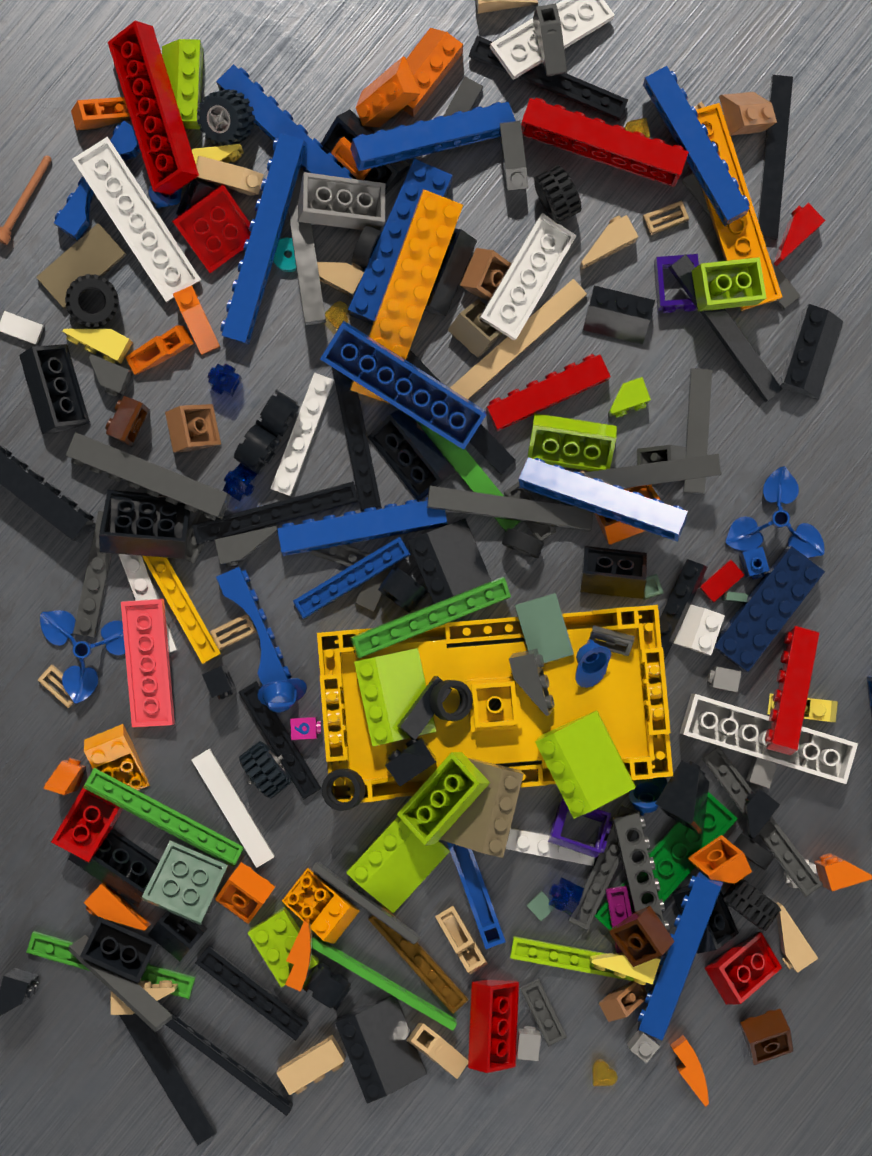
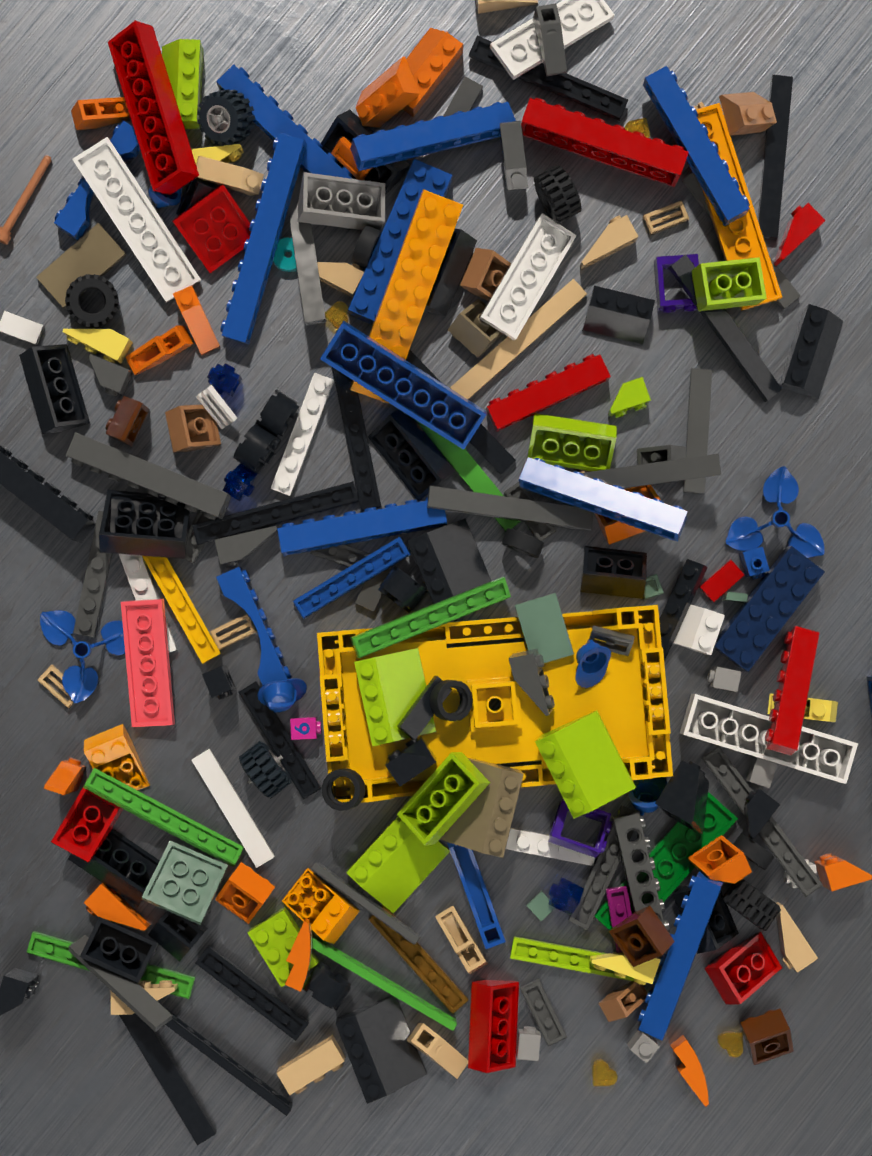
none -> white tile [196,385,237,429]
none -> clear yellow tile [717,1031,743,1057]

